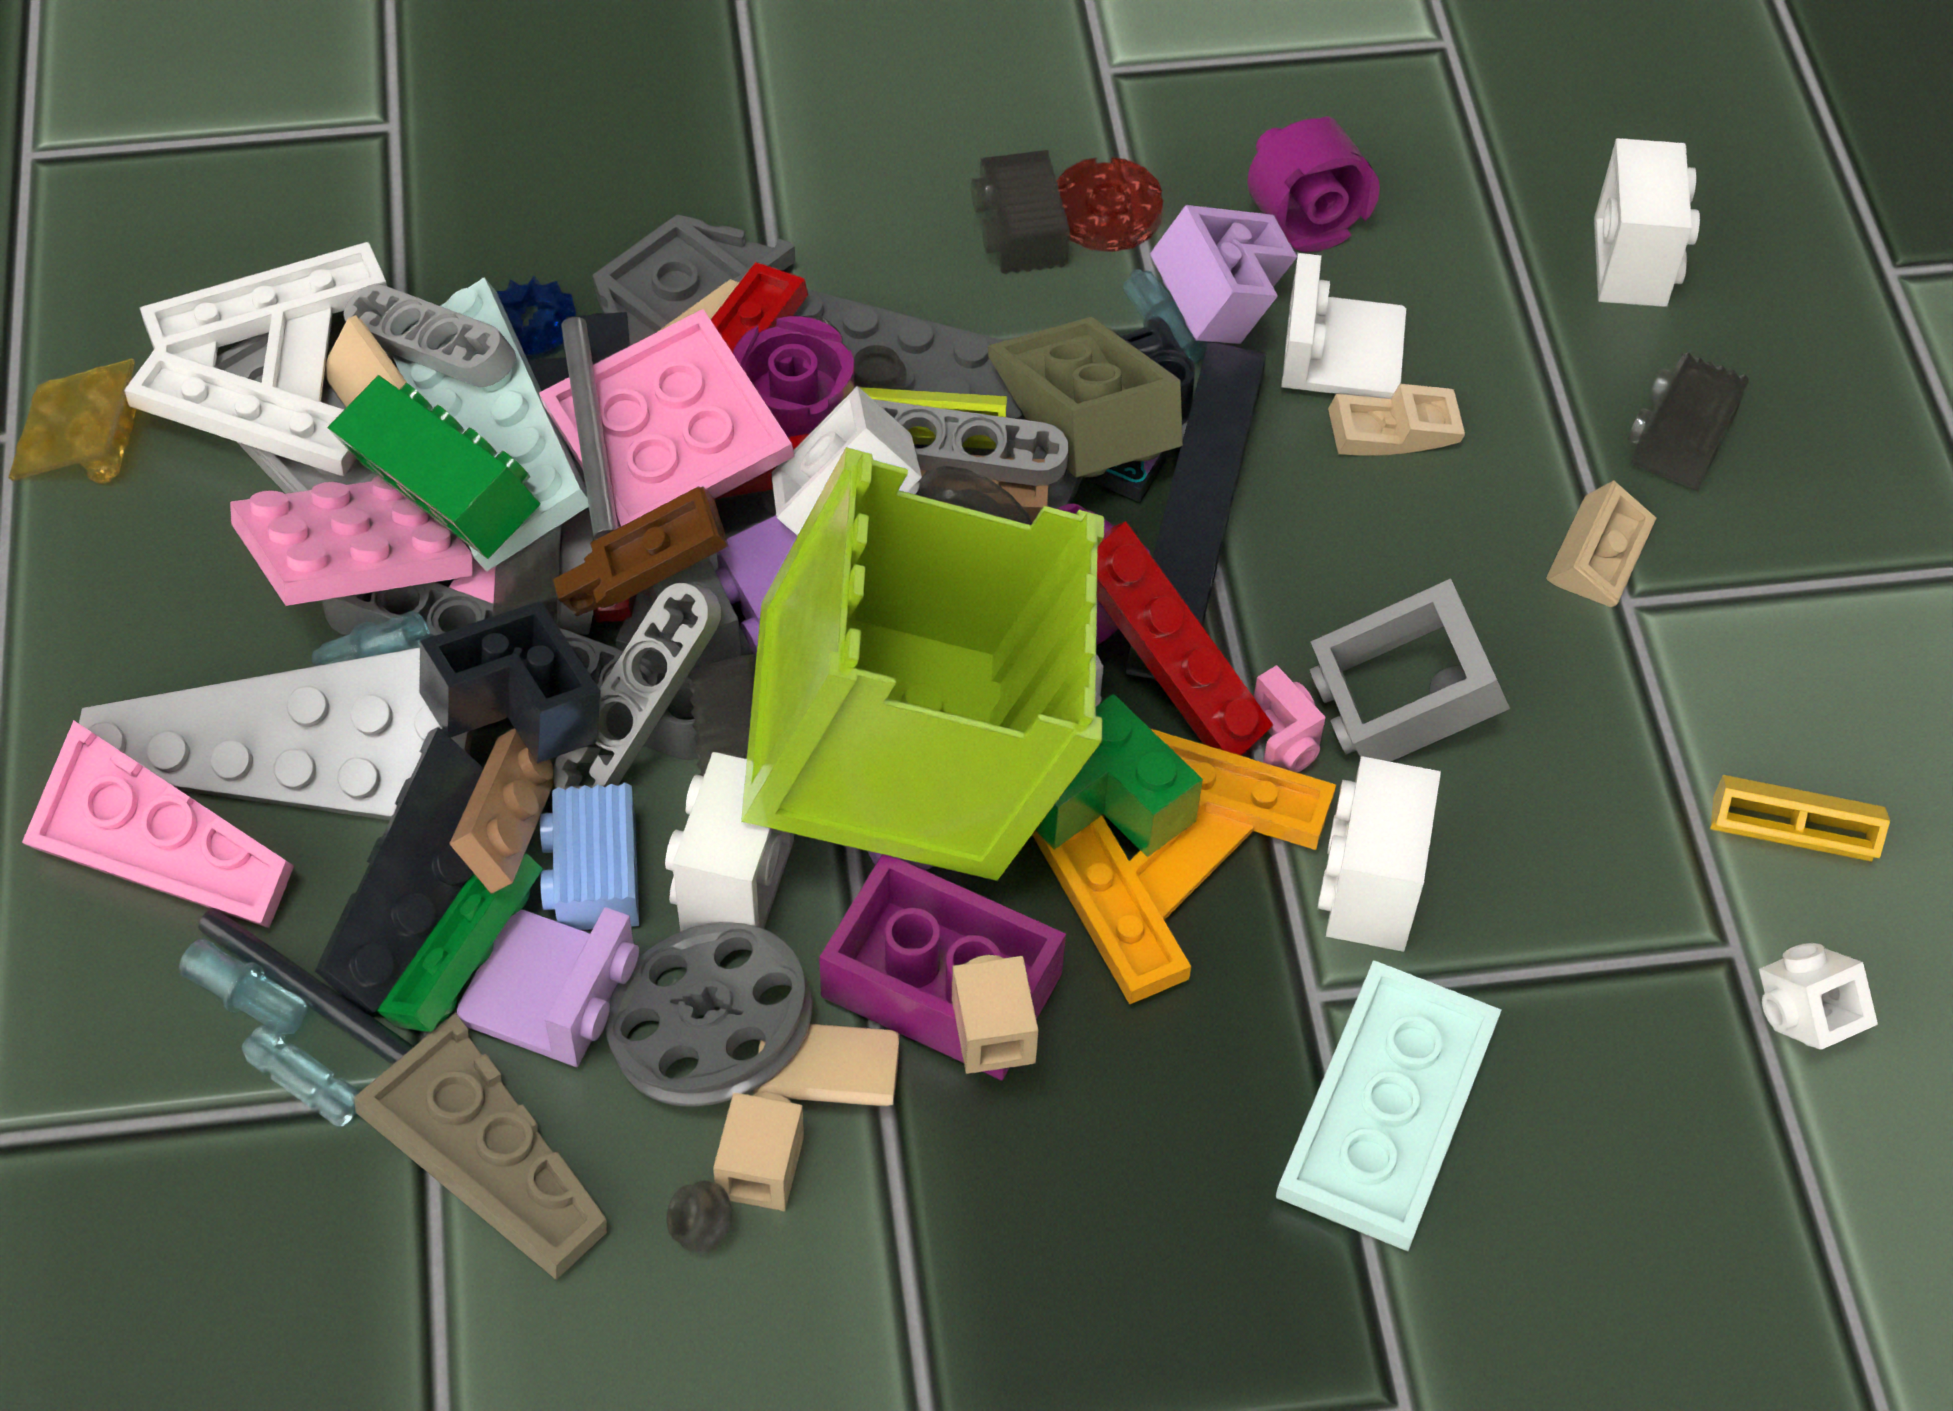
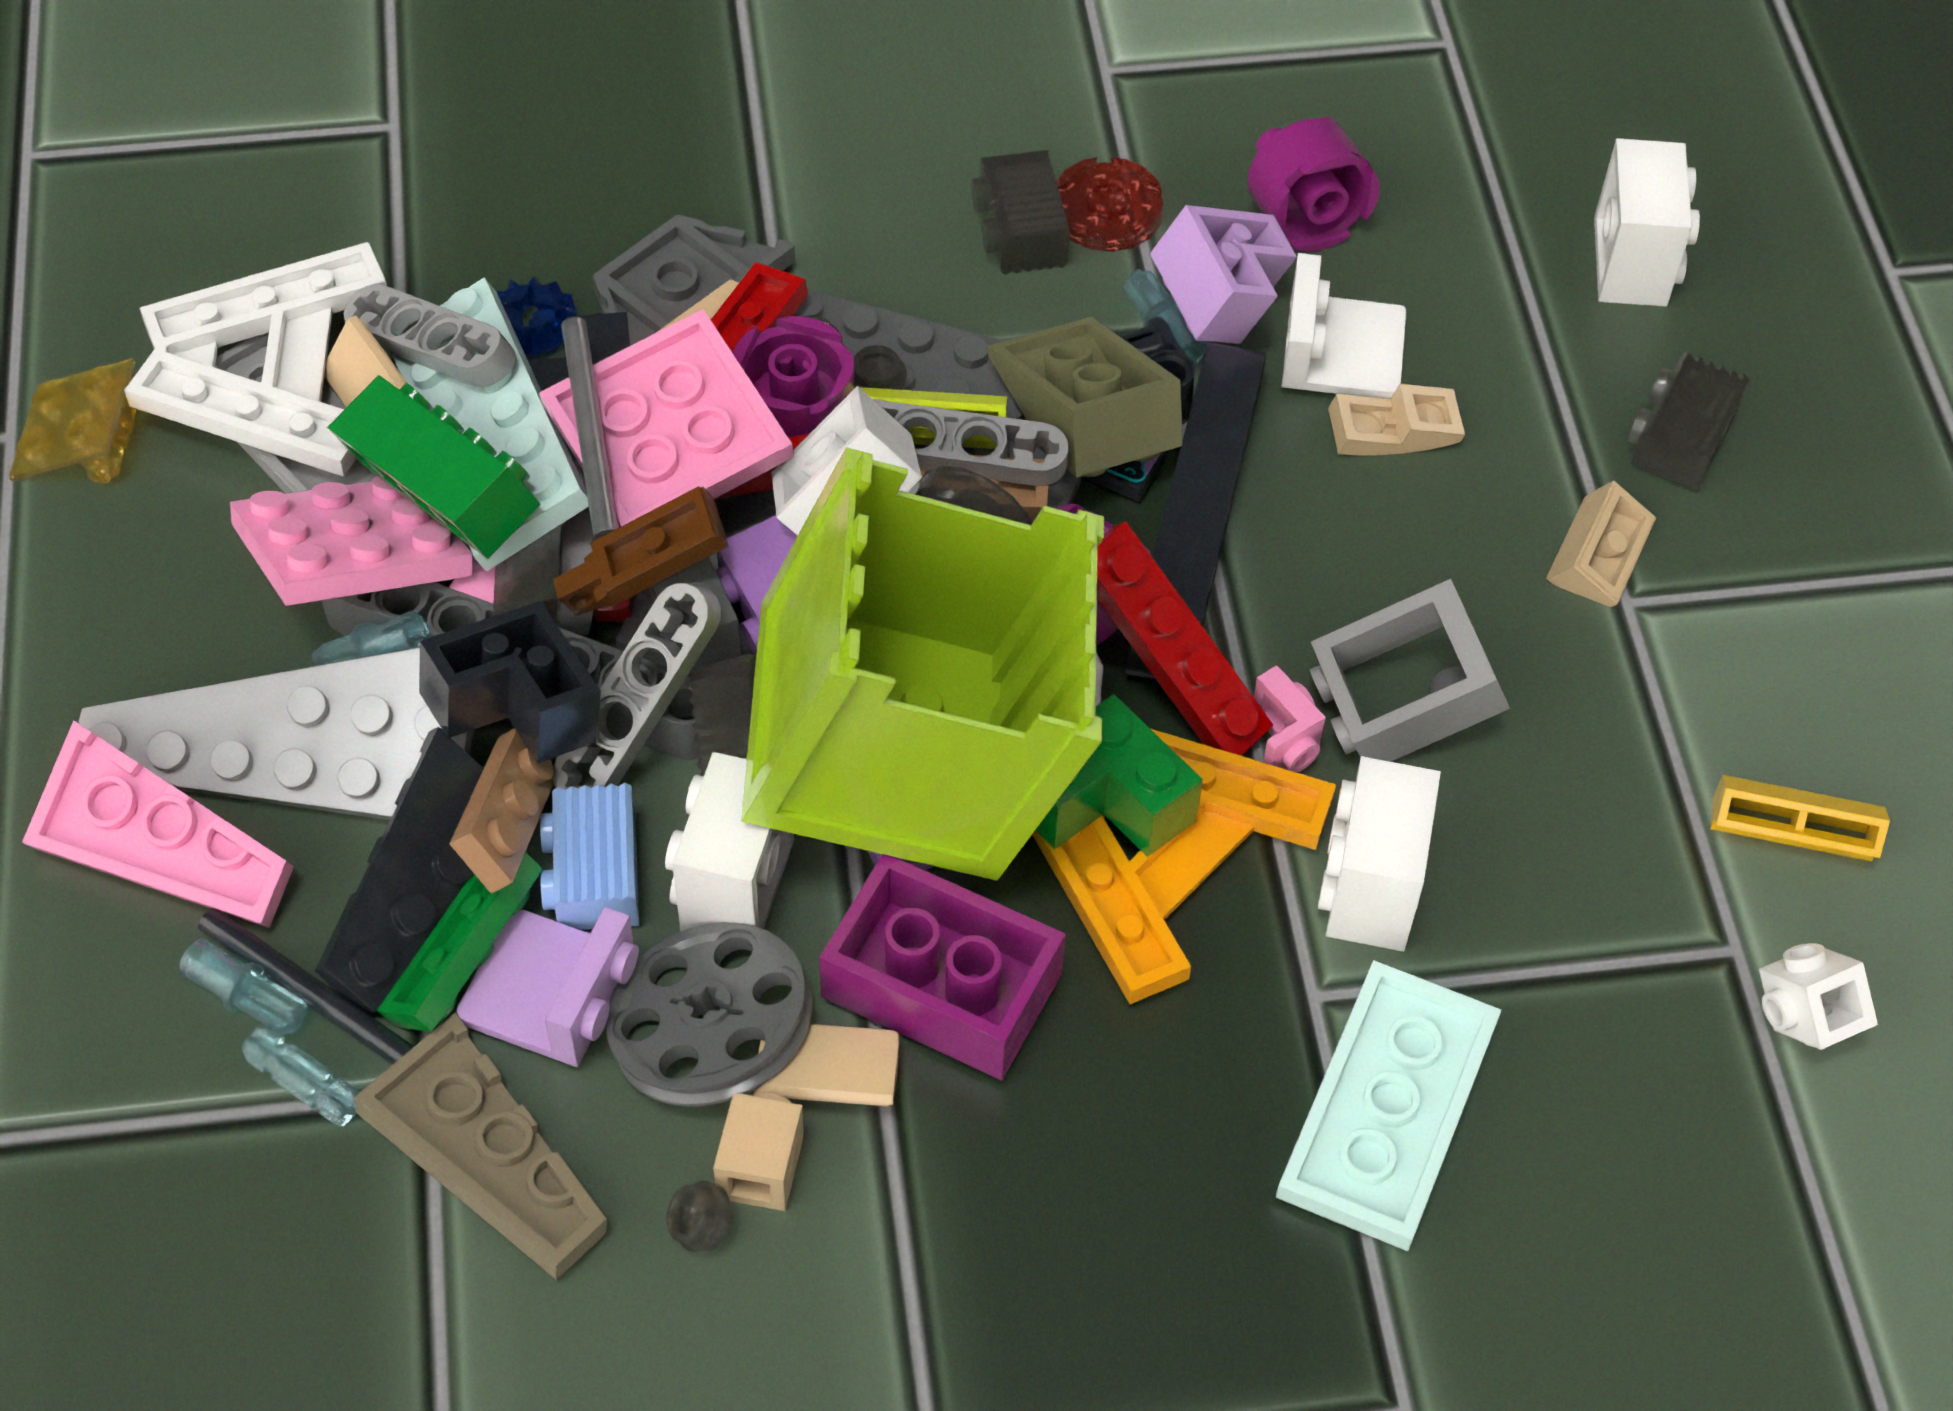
tan brick [952,955,1038,1074] -> none

